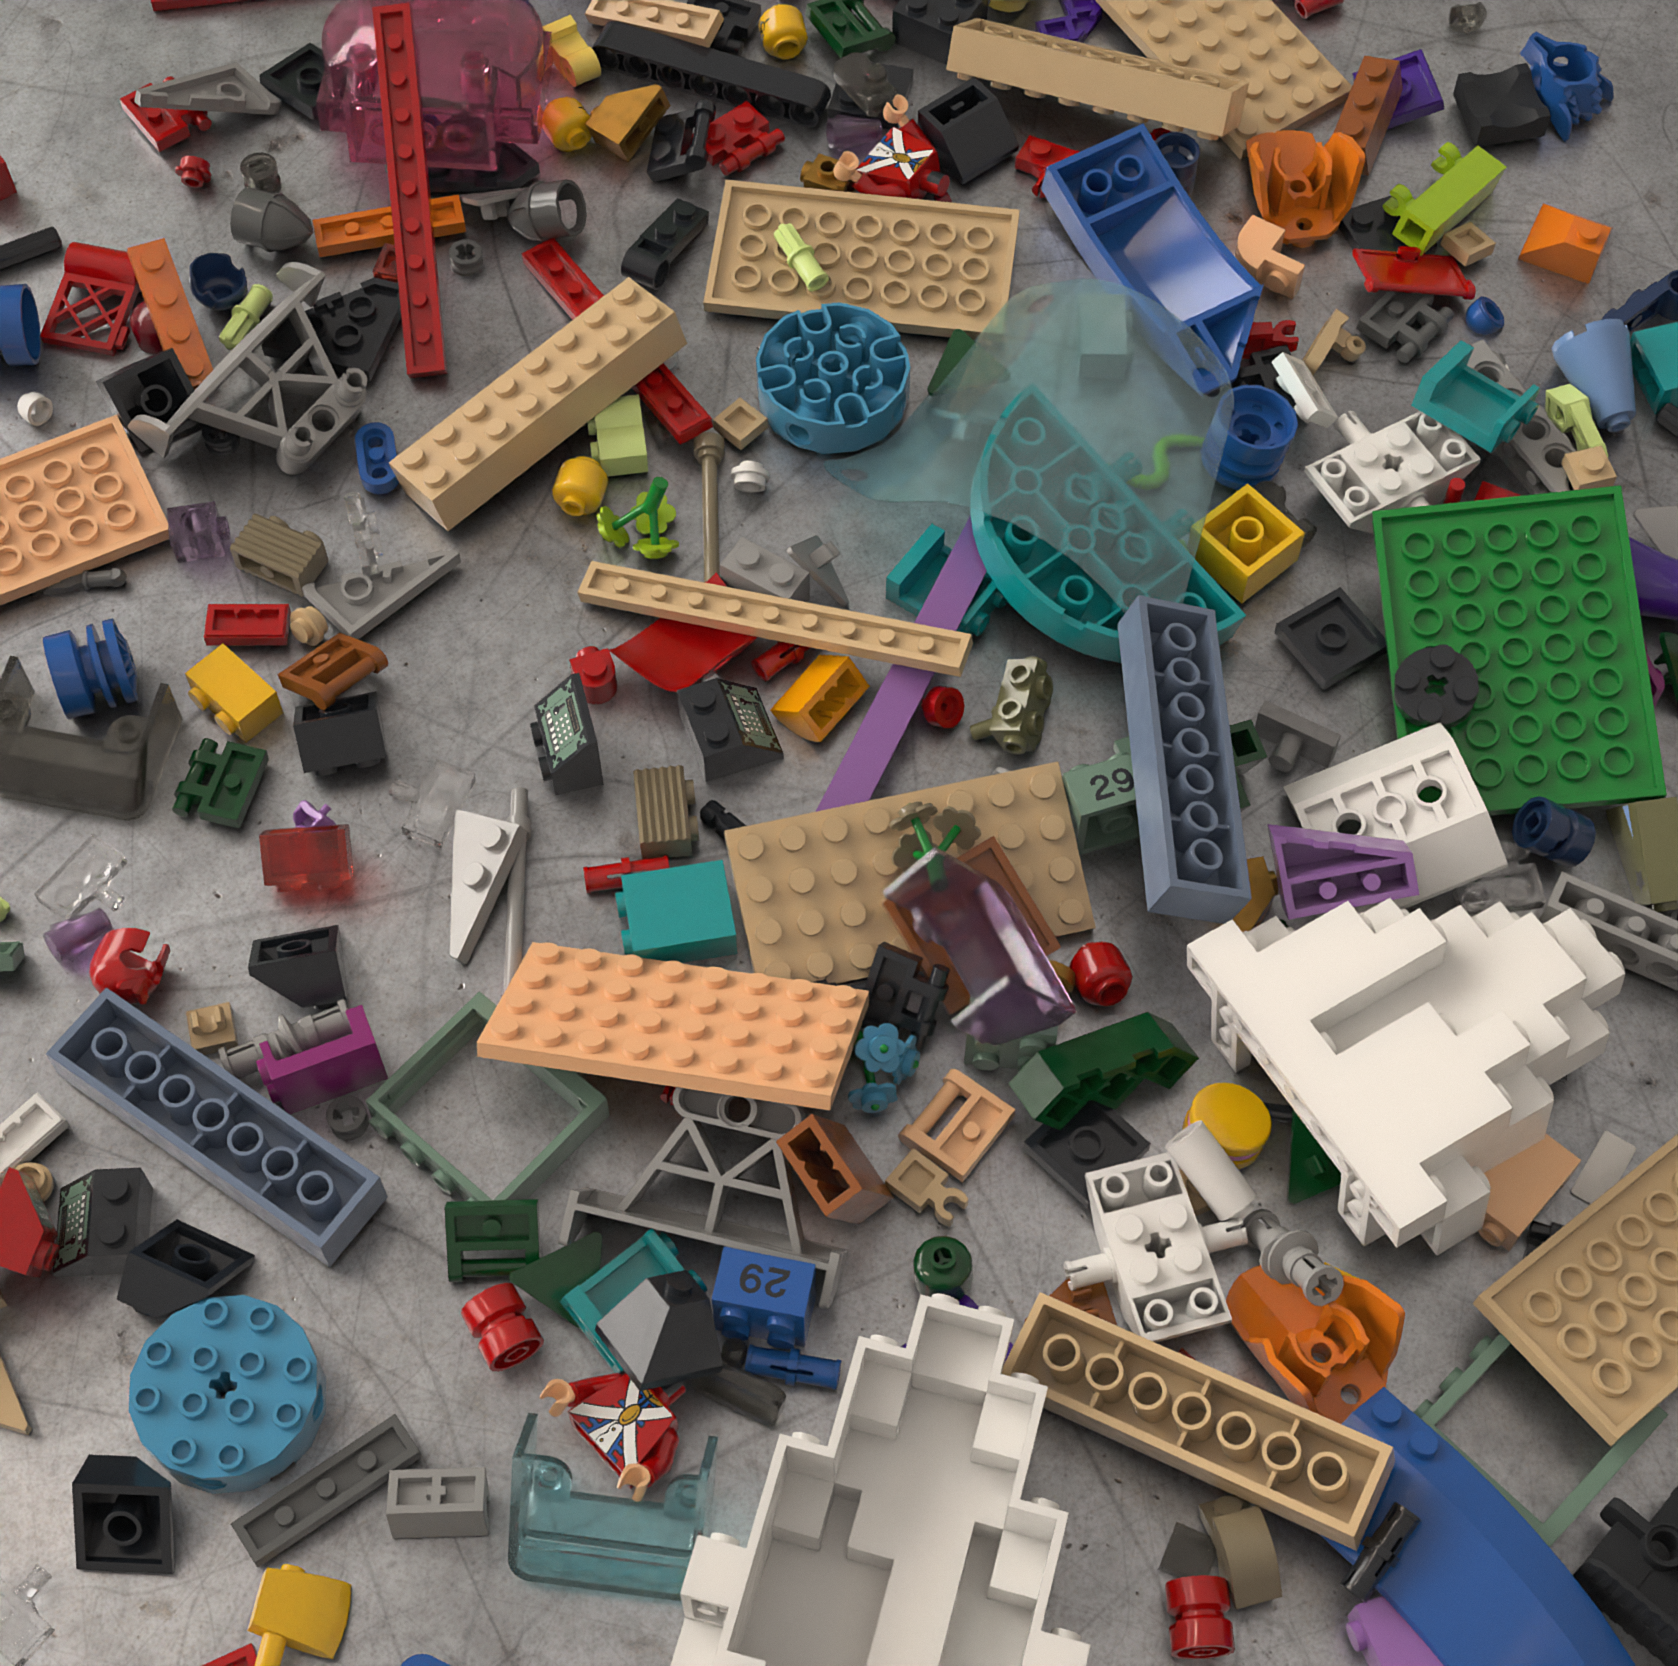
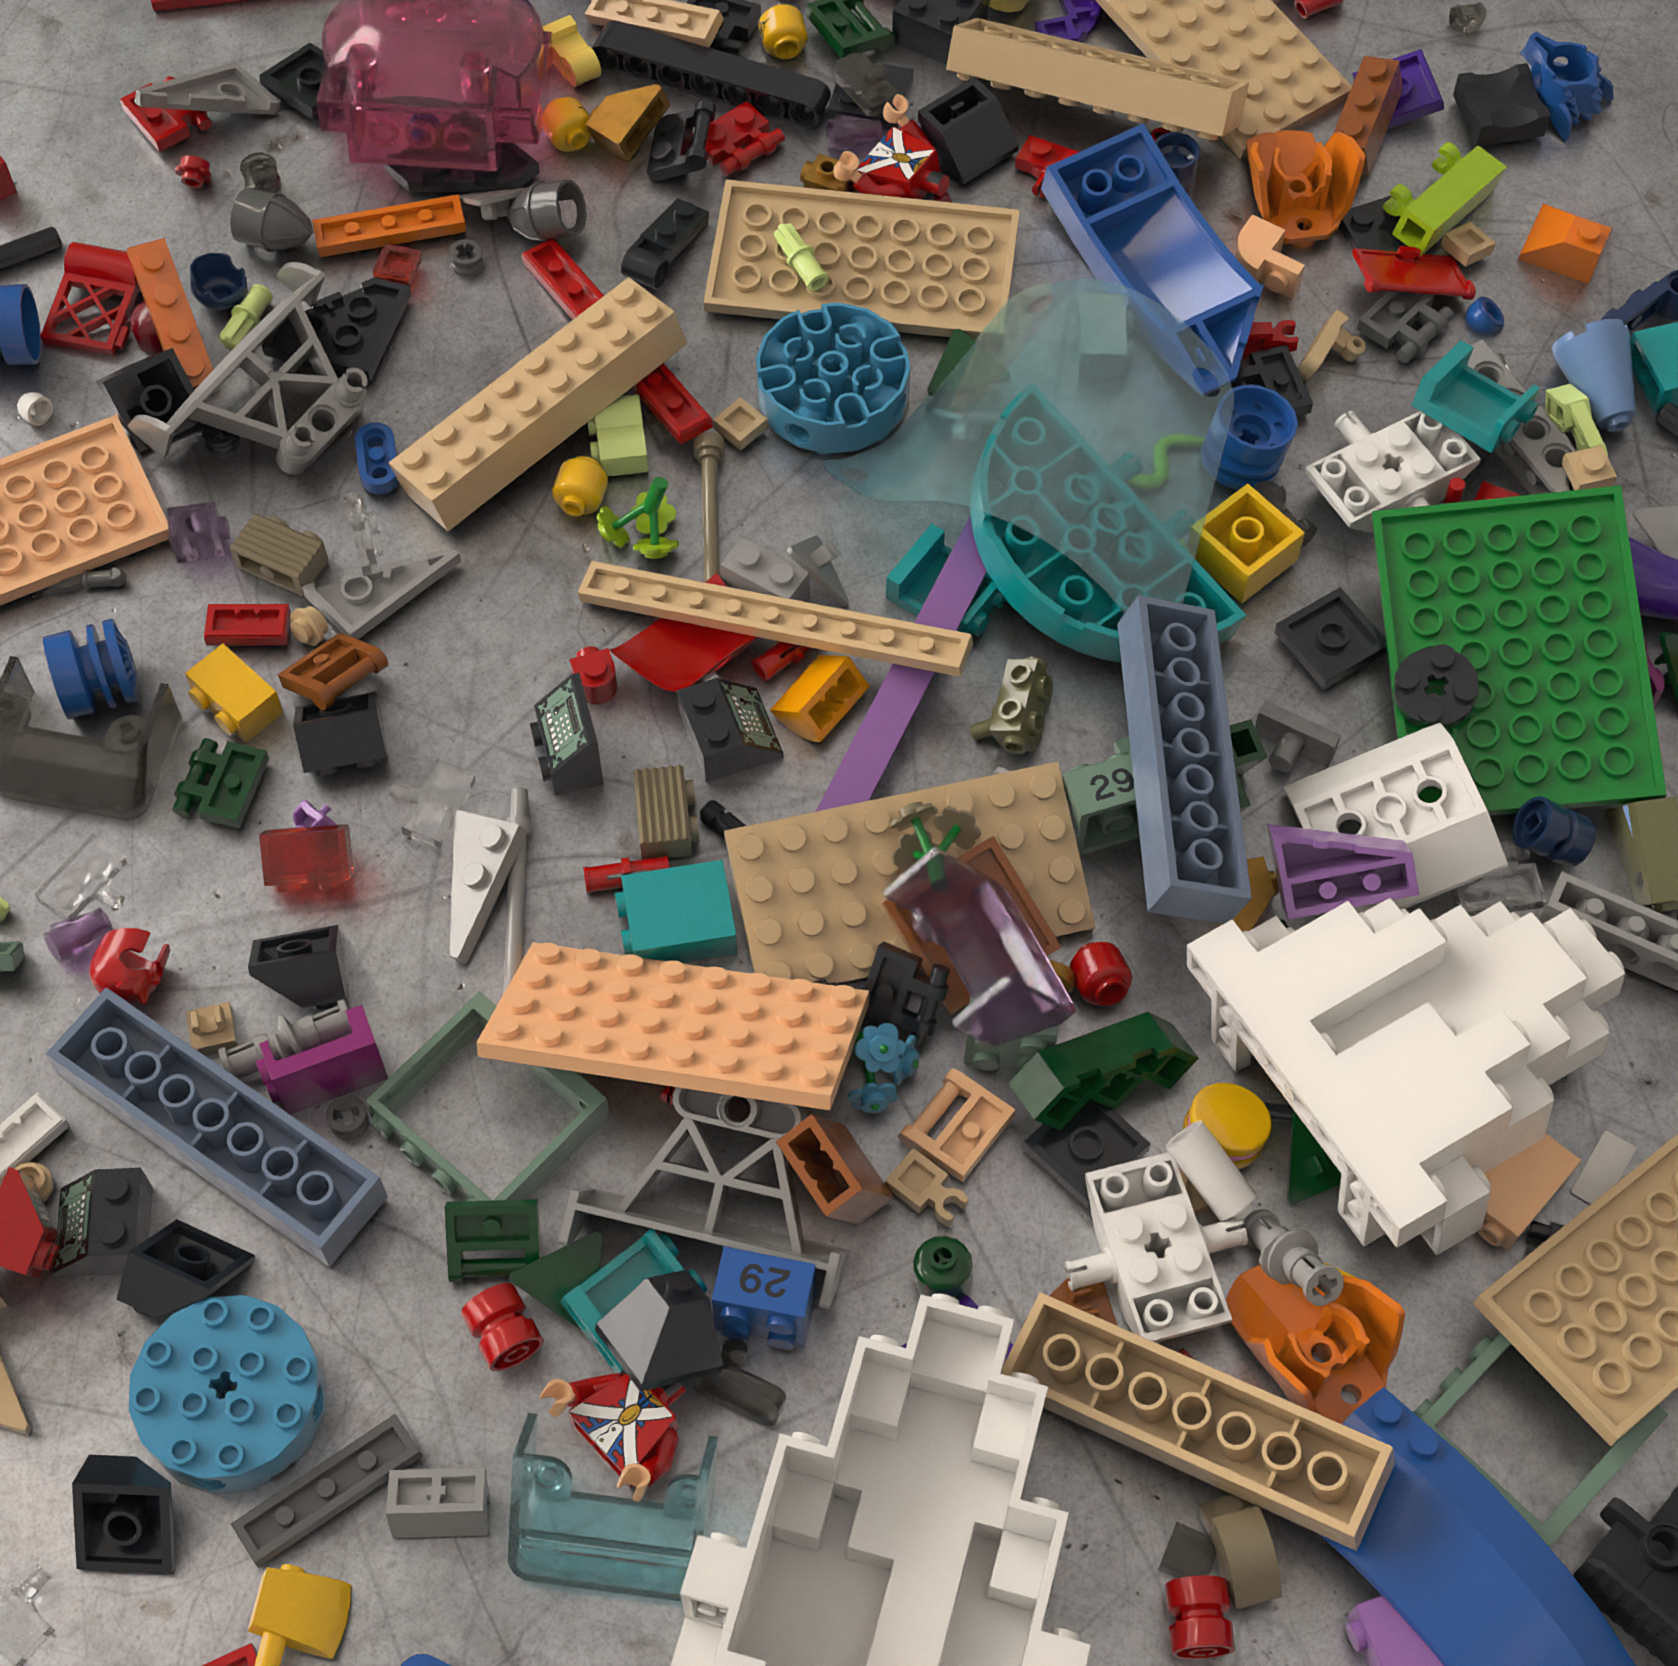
red plate [372,3,448,378] -> none
white plate [731,461,770,493] -> none
blue pin [745,1344,842,1390] -> none
red tile [921,686,965,728] -> none
white plate [1272,352,1338,428] -> none
black pin [1339,1502,1421,1603] -> none

